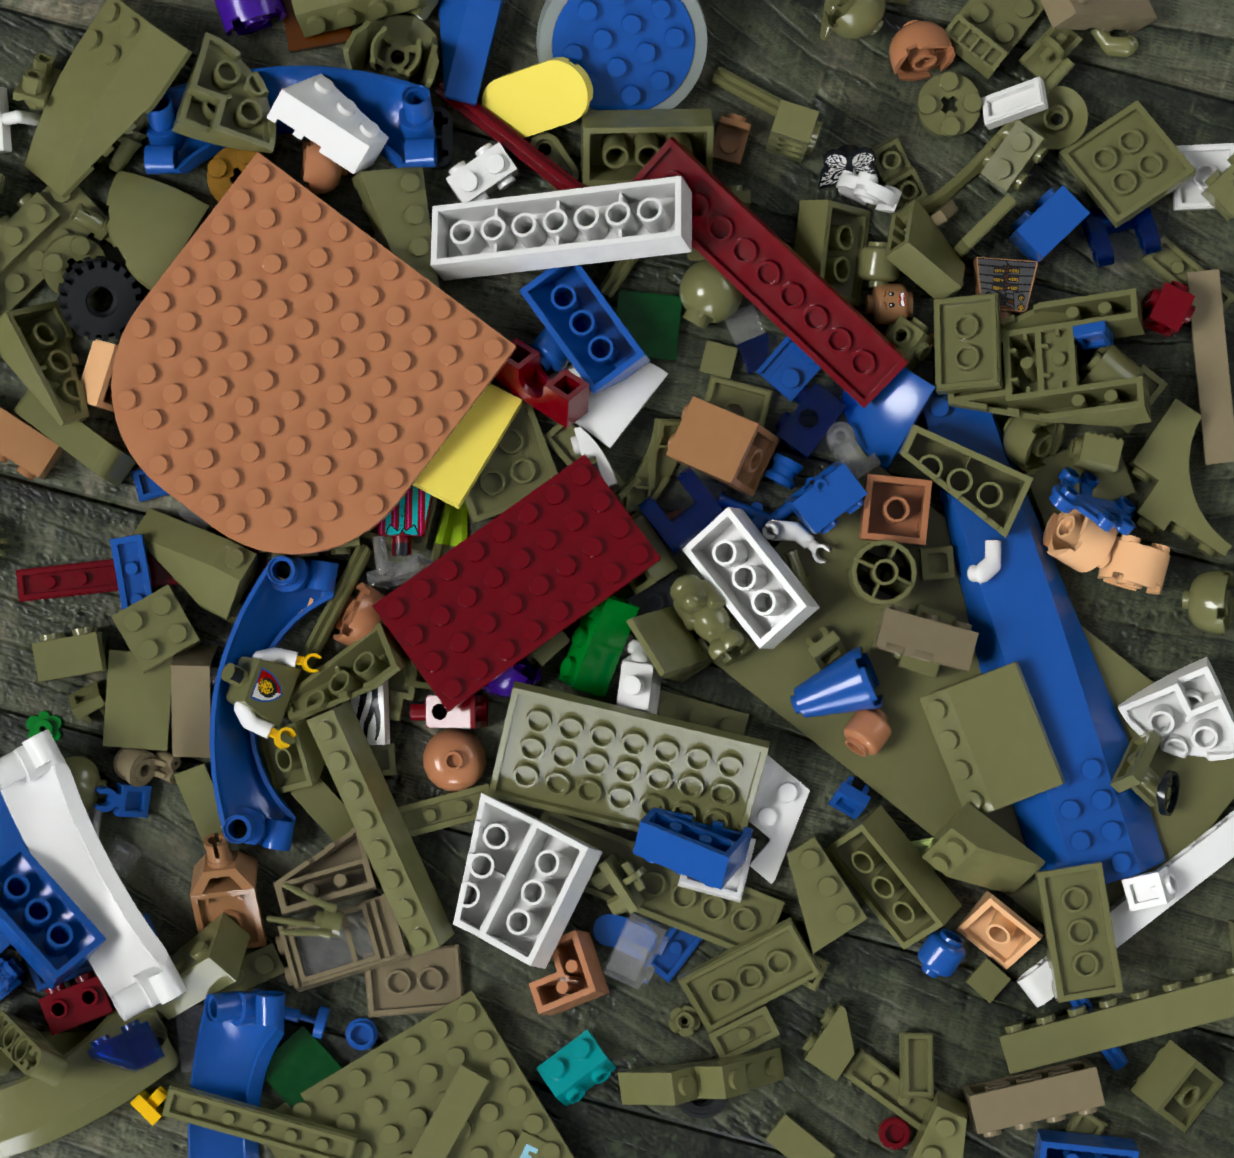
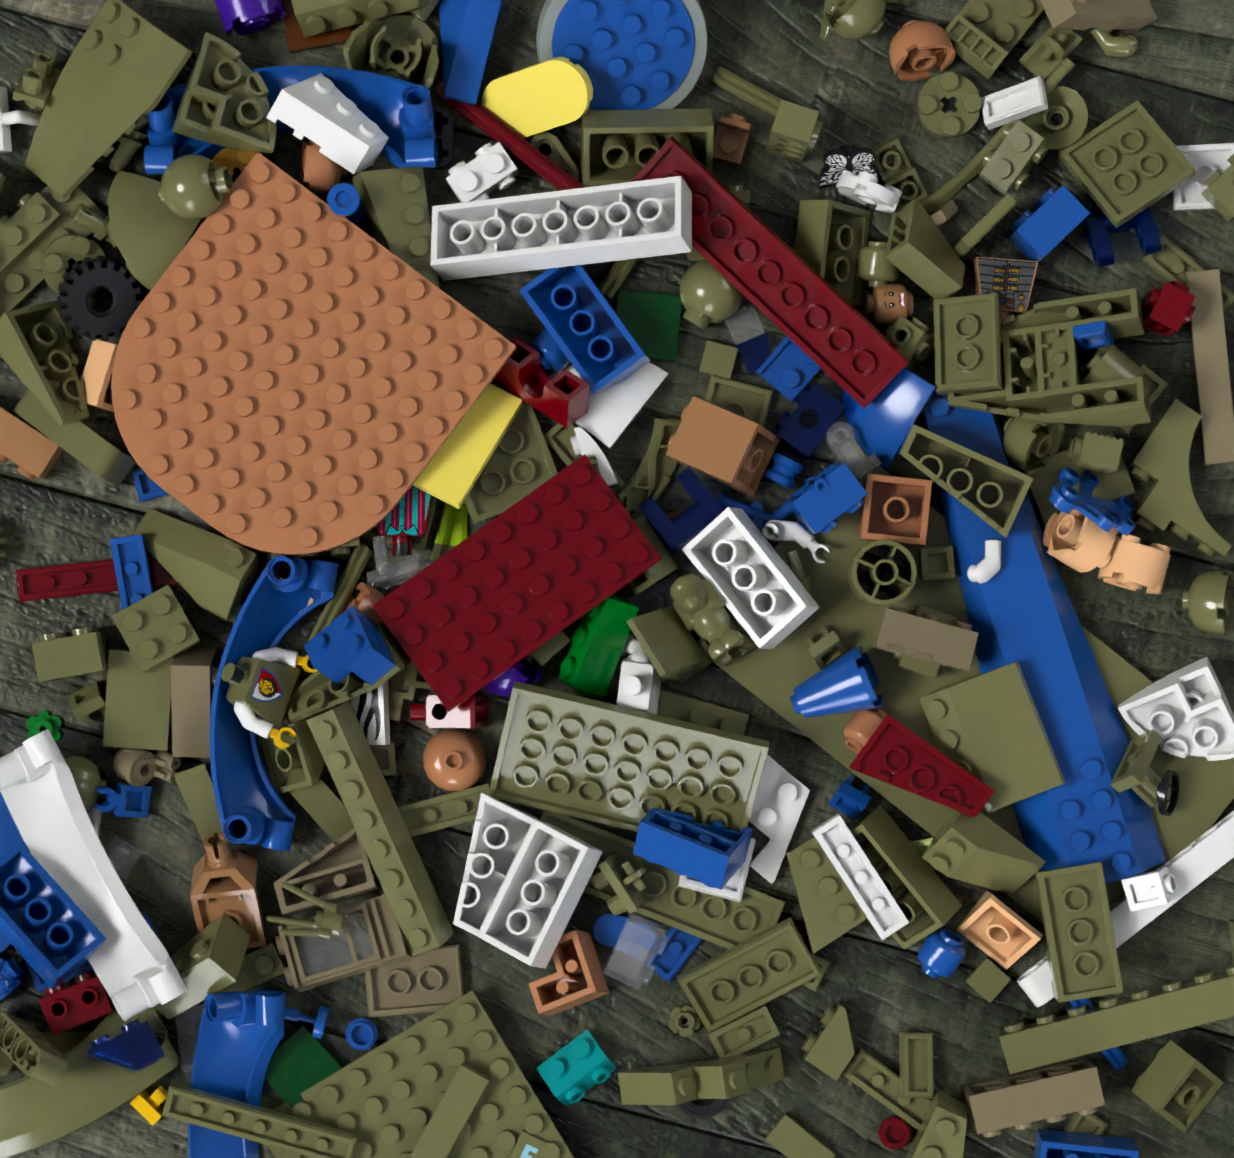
none -> olive brick [158,154,234,220]
none -> blue brick [304,605,396,685]
none -> blue wheel [327,183,365,225]
none -> white plate [811,813,909,940]
none -> dark red wing [849,714,995,819]

